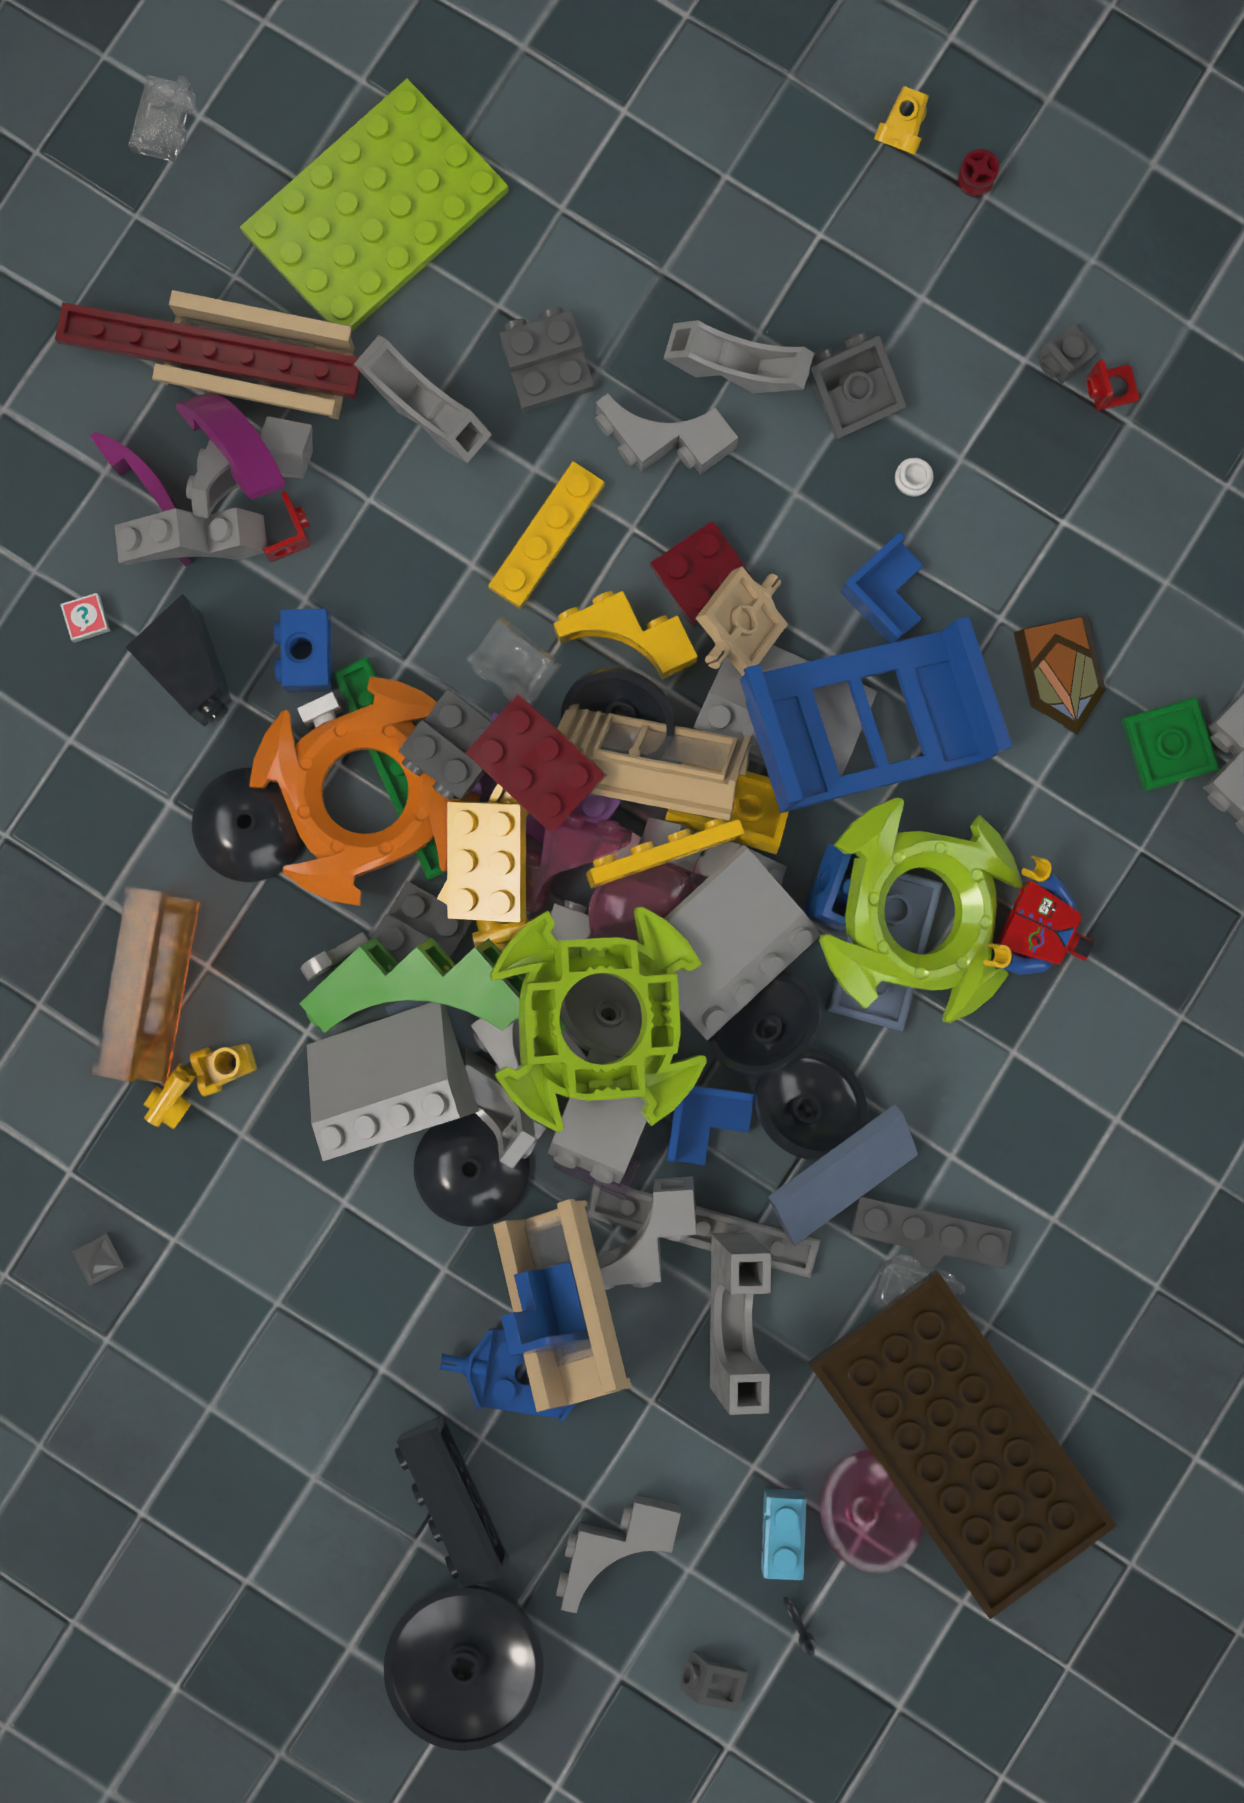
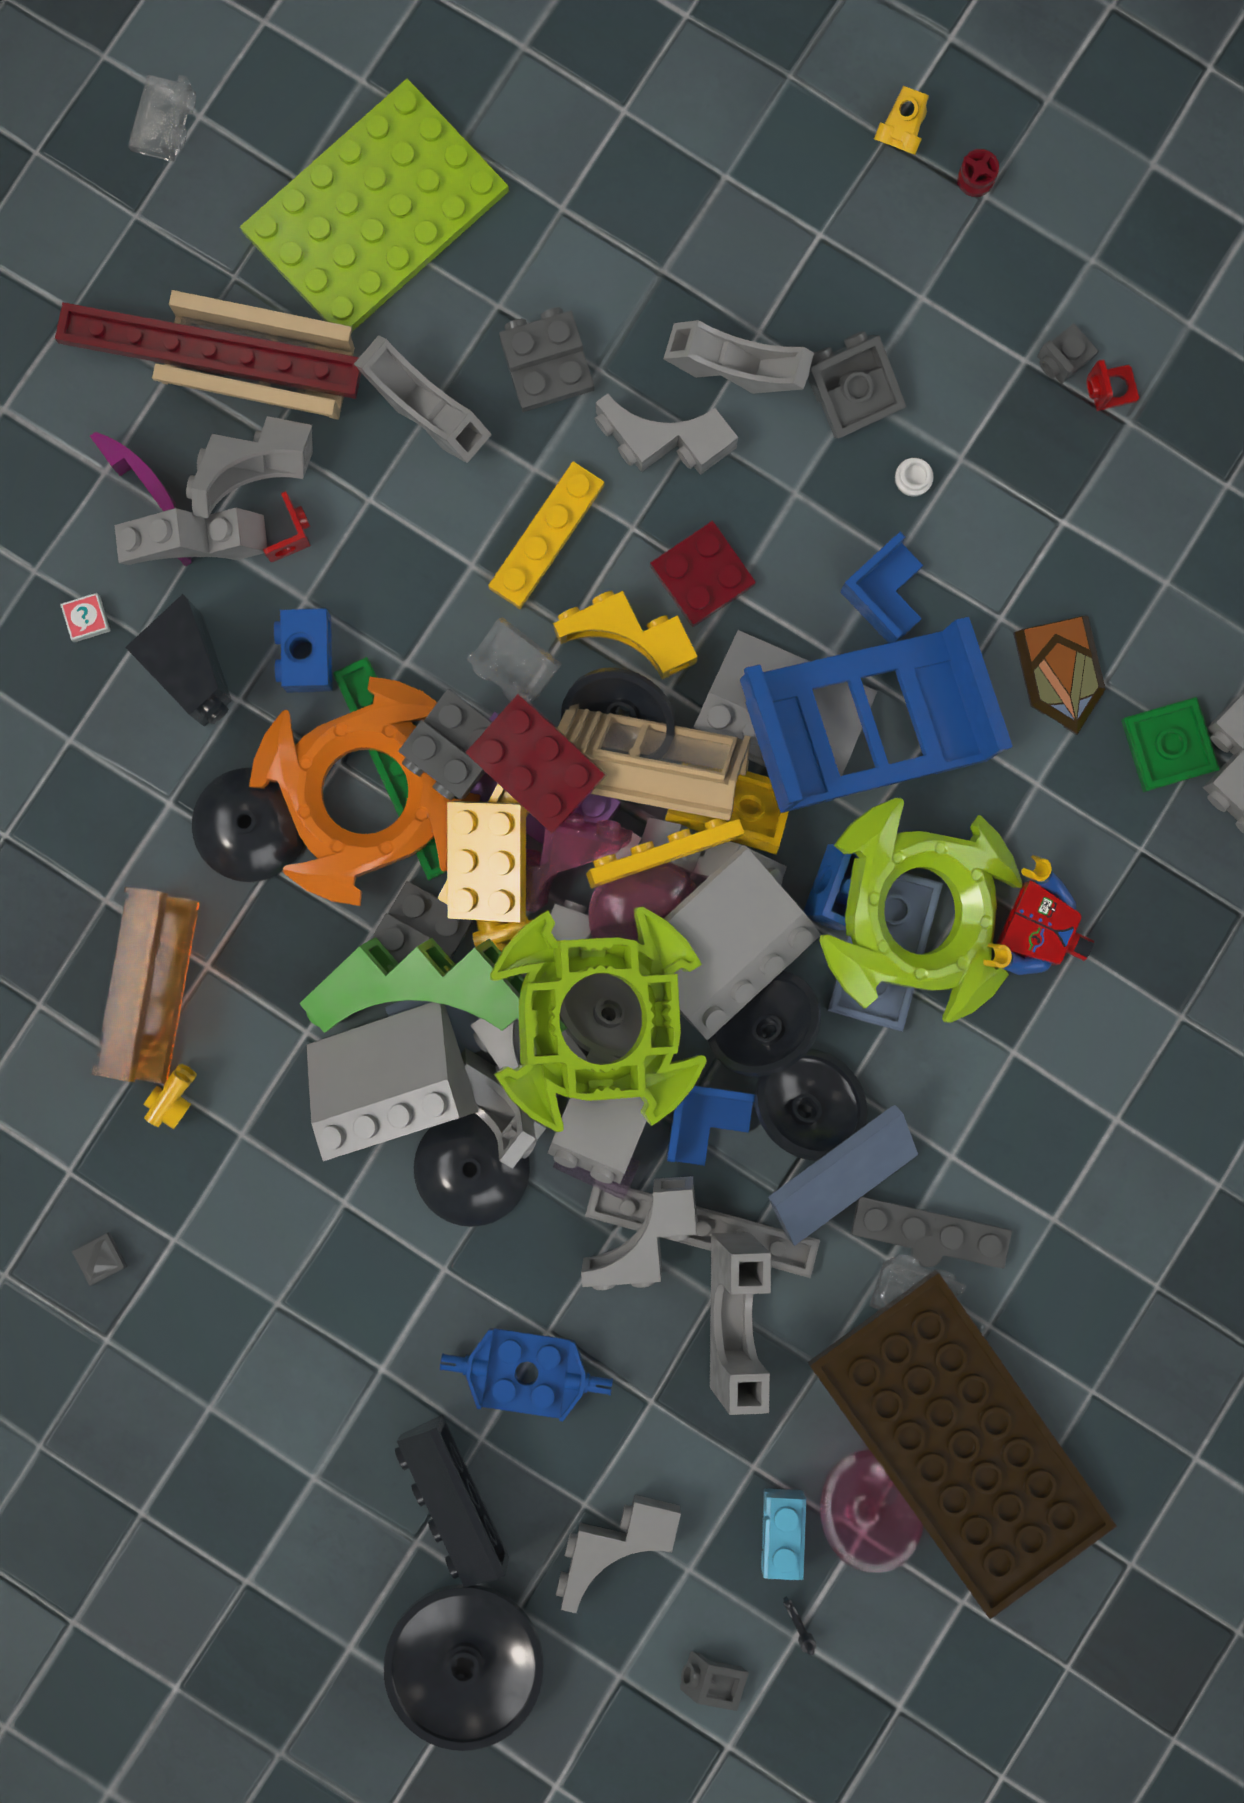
magenta slope [176,392,285,500] -> none
yellow plate [190,1043,257,1097] -> none
white plate [297,692,343,728] -> none
light grey bar [300,932,370,981] -> none
tan piece [493,1199,632,1412] -> none
blue panel [501,1262,590,1356] -> none
tan plate [696,566,788,676] -> none

